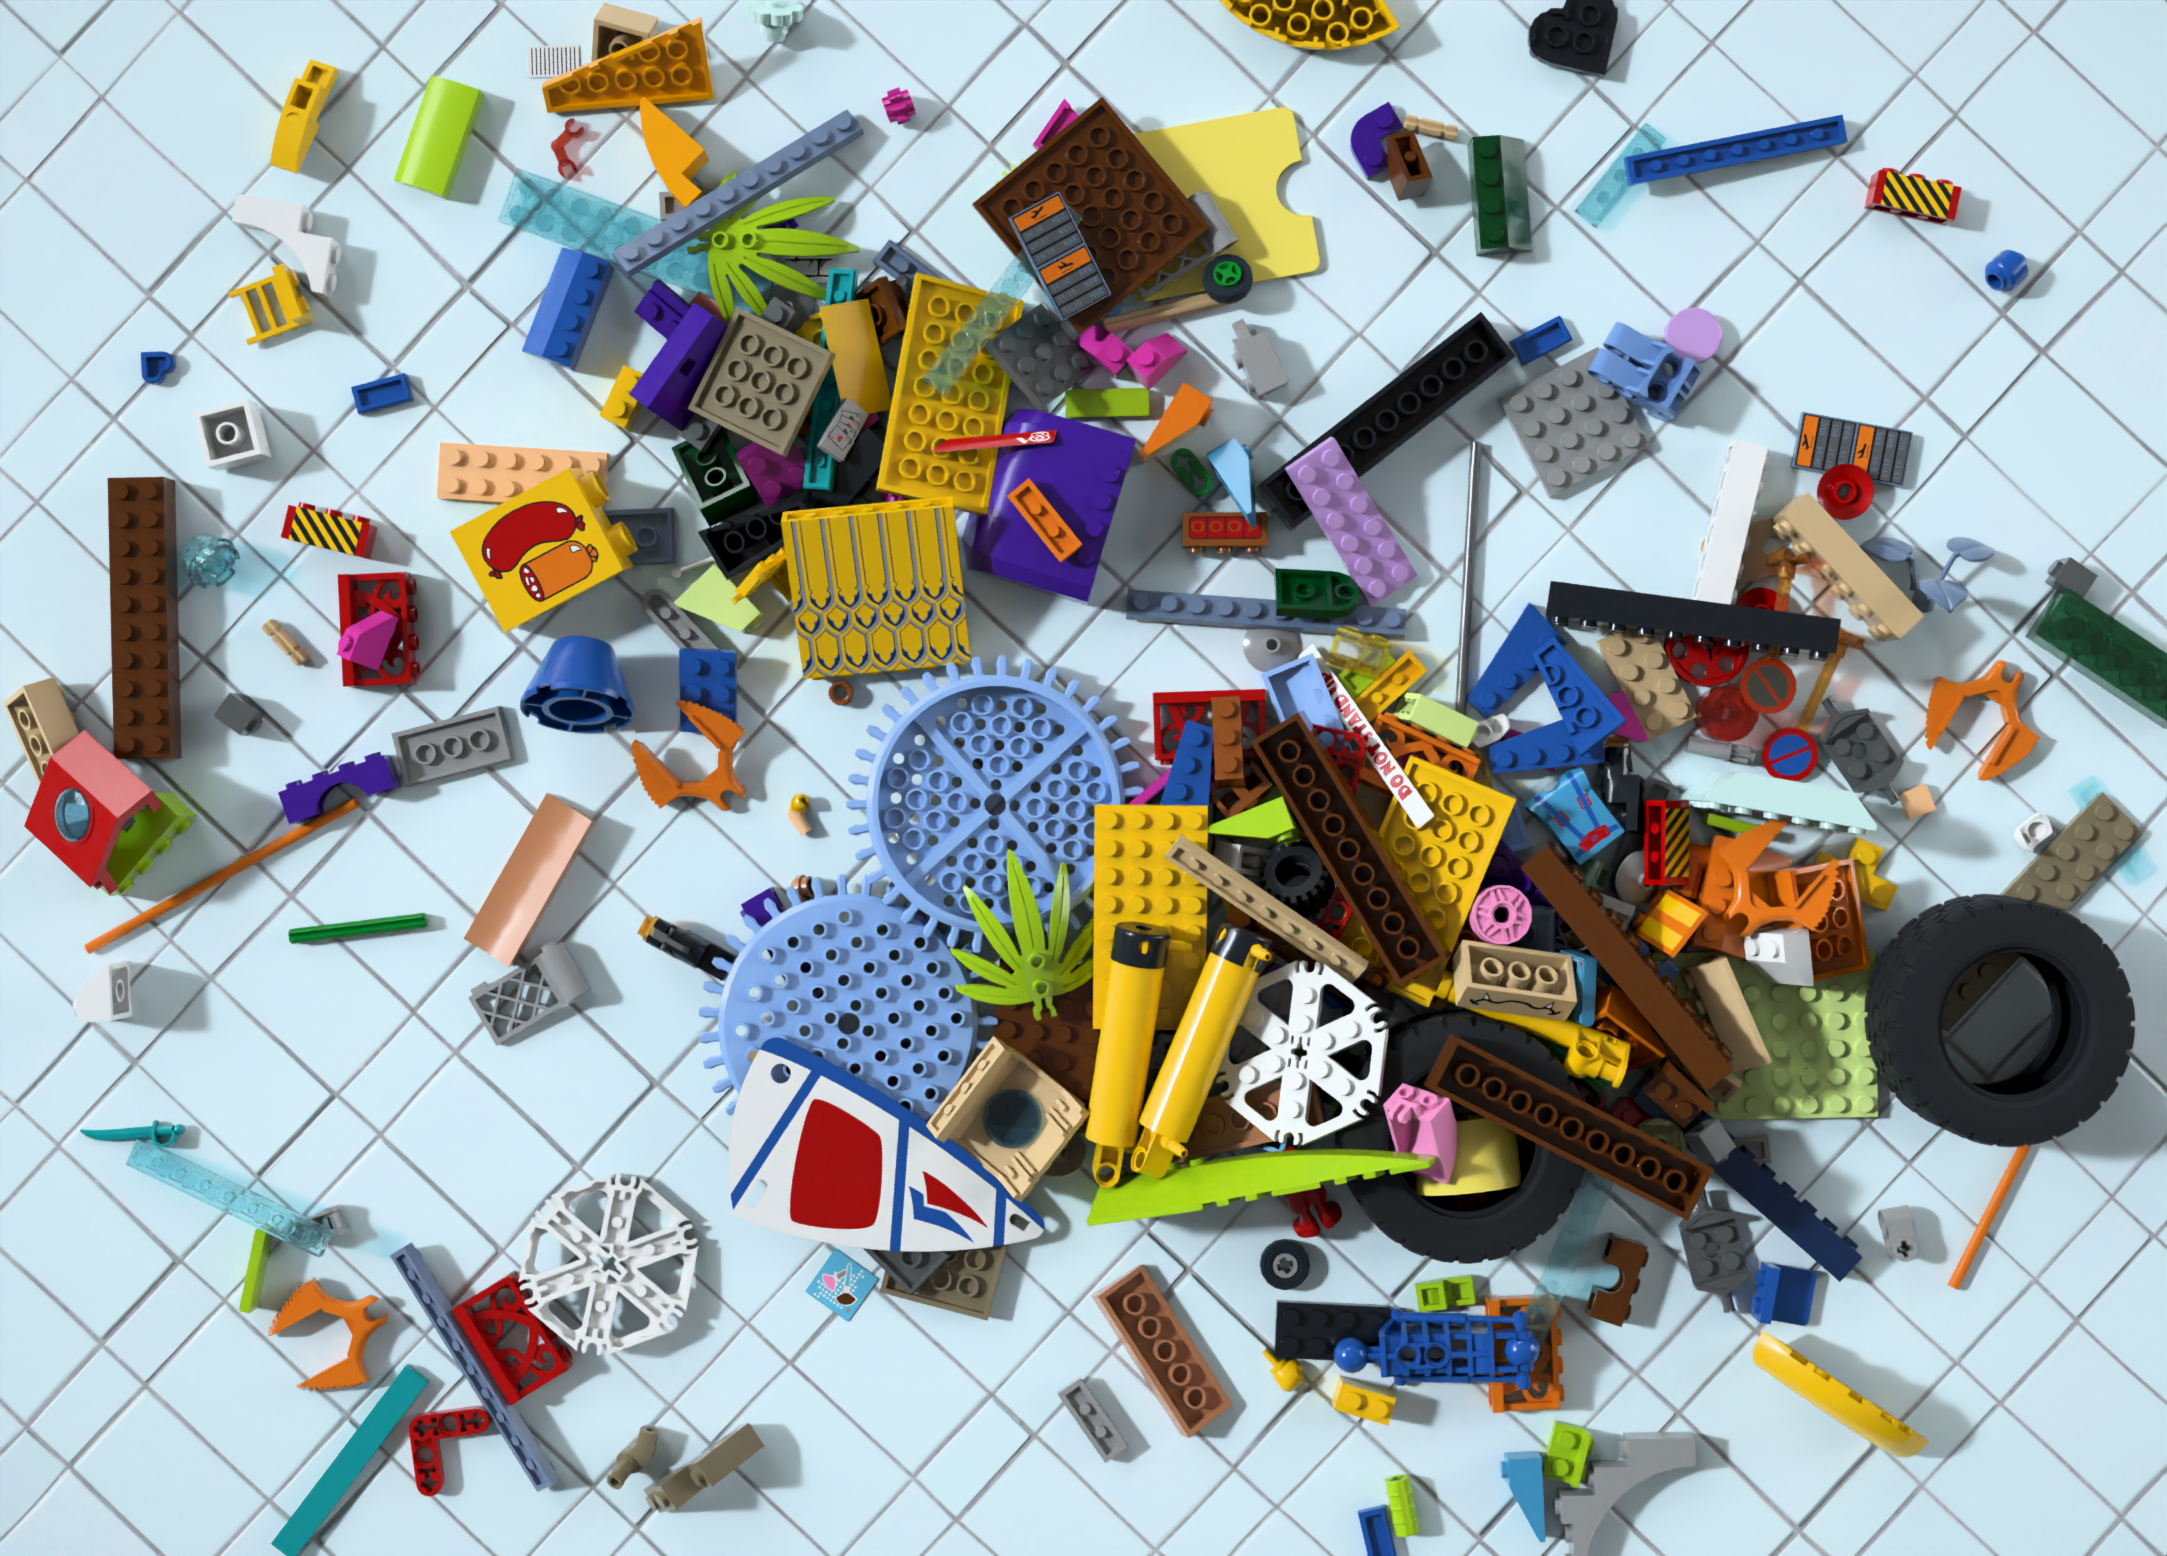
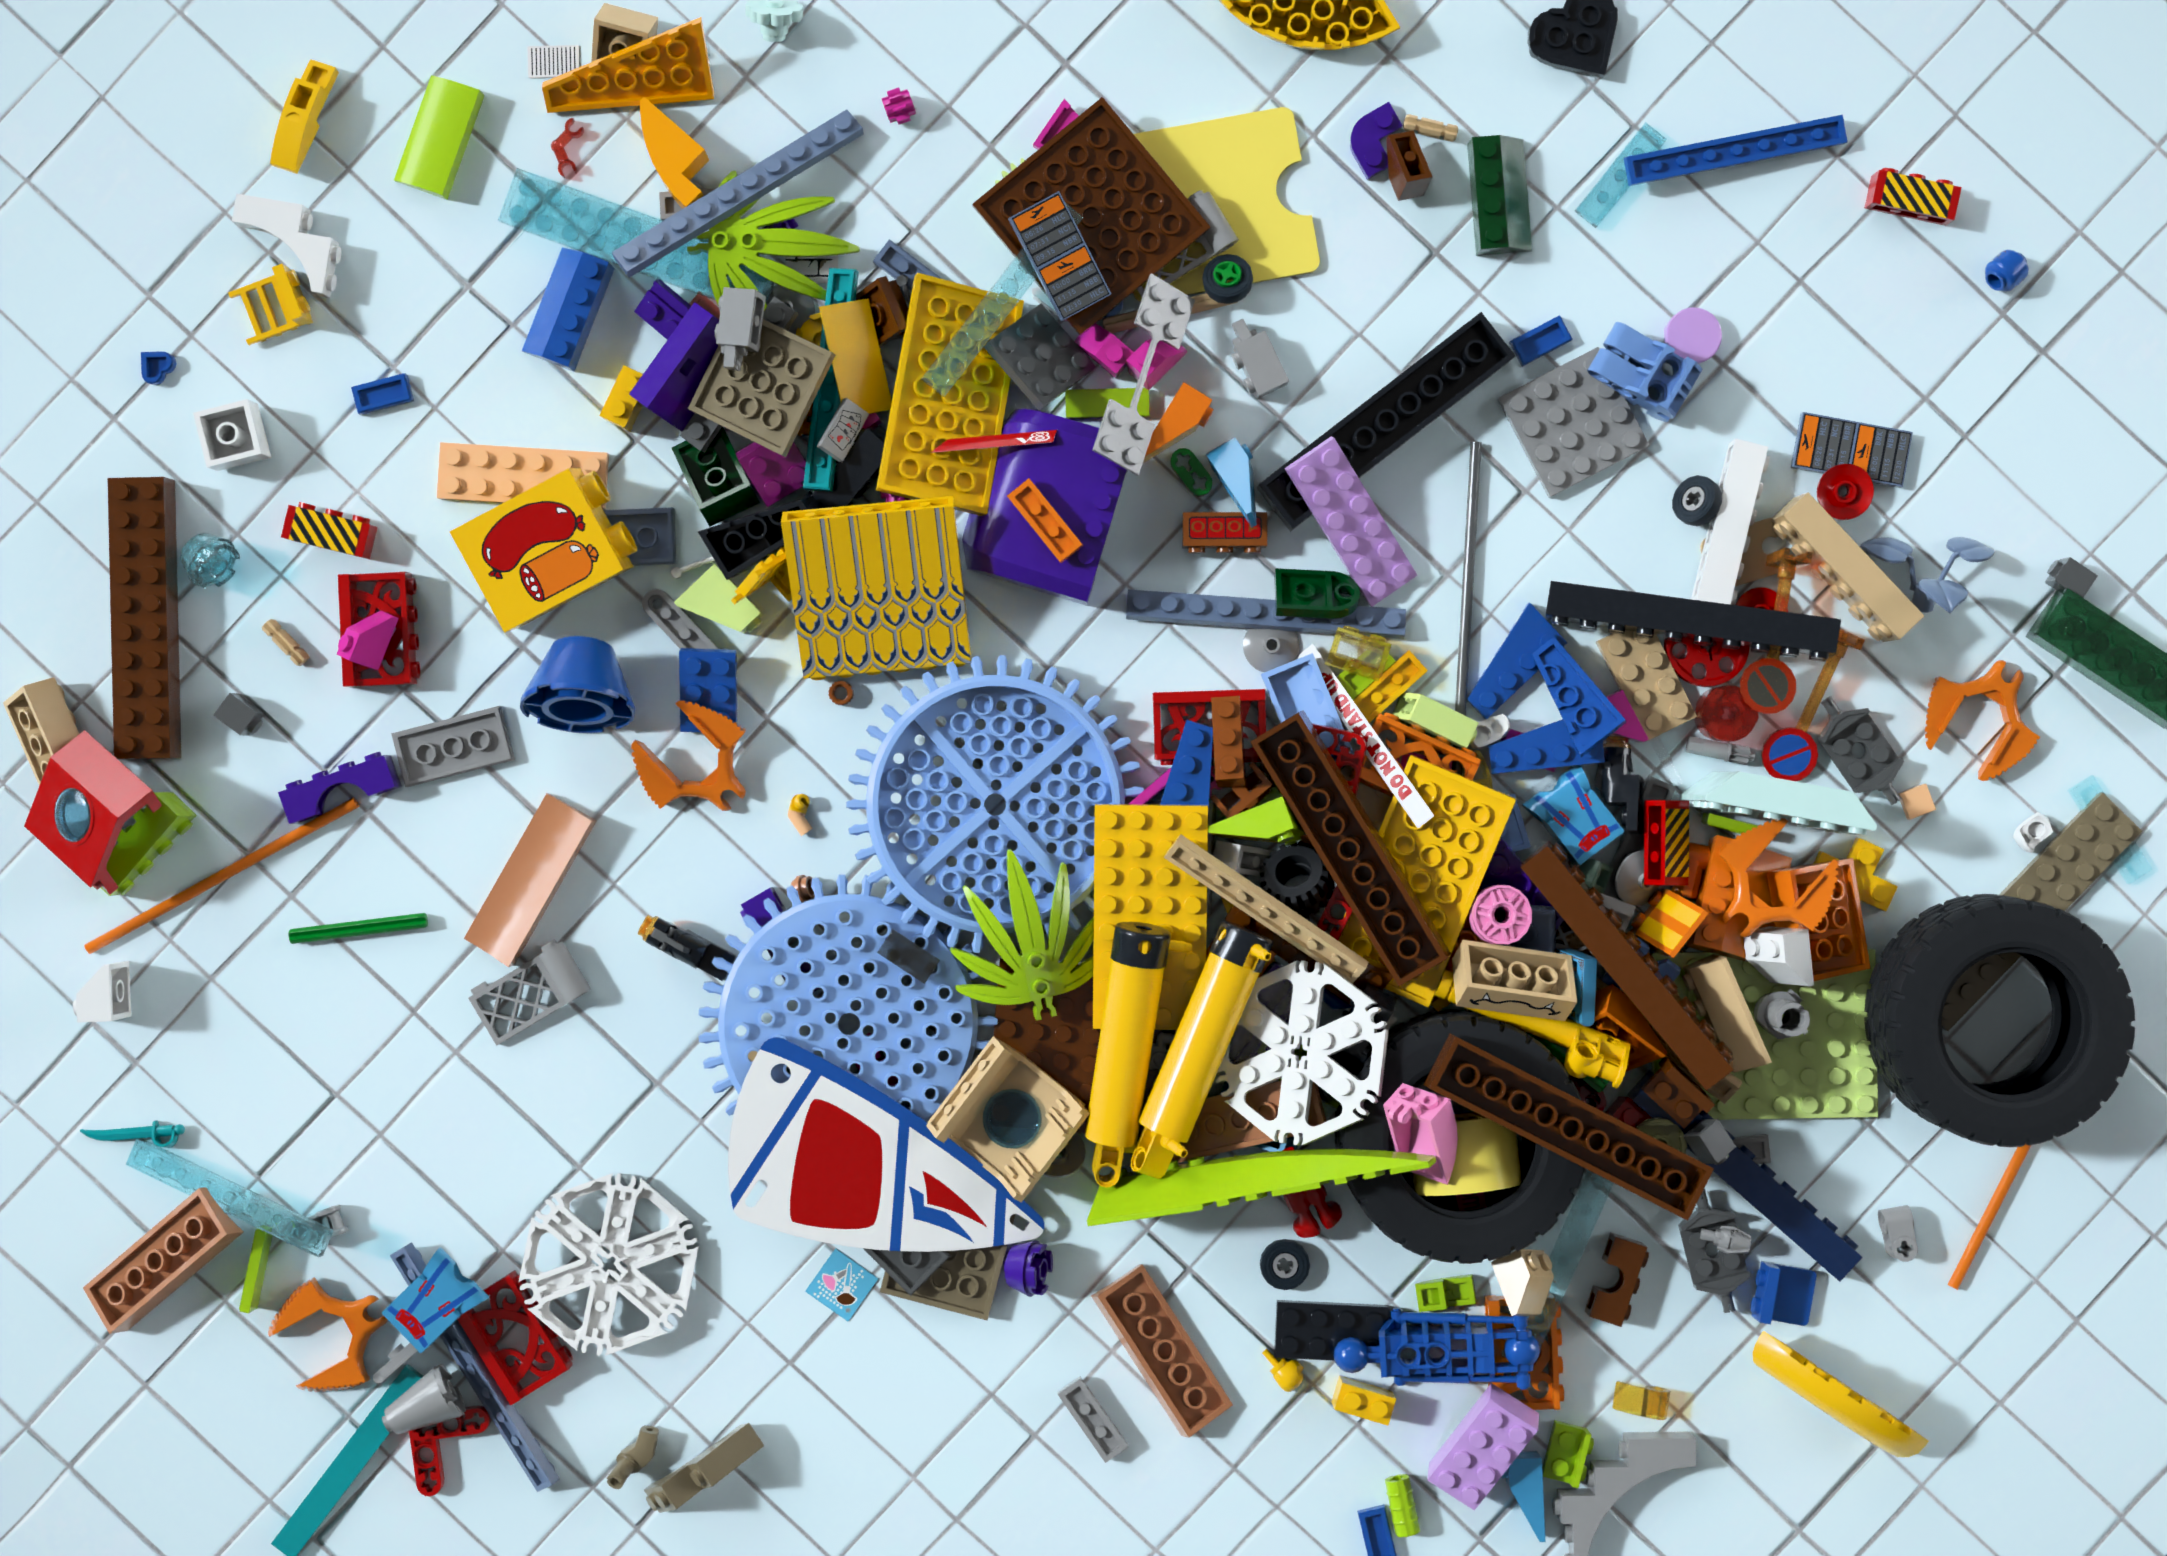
none -> nougat arch [83,1187,244,1334]
none -> light grey hinge [373,1343,418,1383]
none -> dark azure piece [382,1247,489,1353]
none -> light grey cone [382,1364,466,1434]
none -> light grey hinge [715,287,766,371]
none -> clear smoke tile [877,929,940,984]
none -> dark purple cone [1004,1240,1053,1297]
none -> light grey hinge [1092,274,1195,475]
none -> lavender brick [1427,1383,1539,1511]
none -> tan slope [1491,1249,1554,1316]
none -> clear yellow panel [1613,1381,1671,1420]
none -> black bush [1672,475,1722,526]
none -> light grey piece [1699,1226,1751,1254]
none -> light grey piece [1754,989,1810,1039]

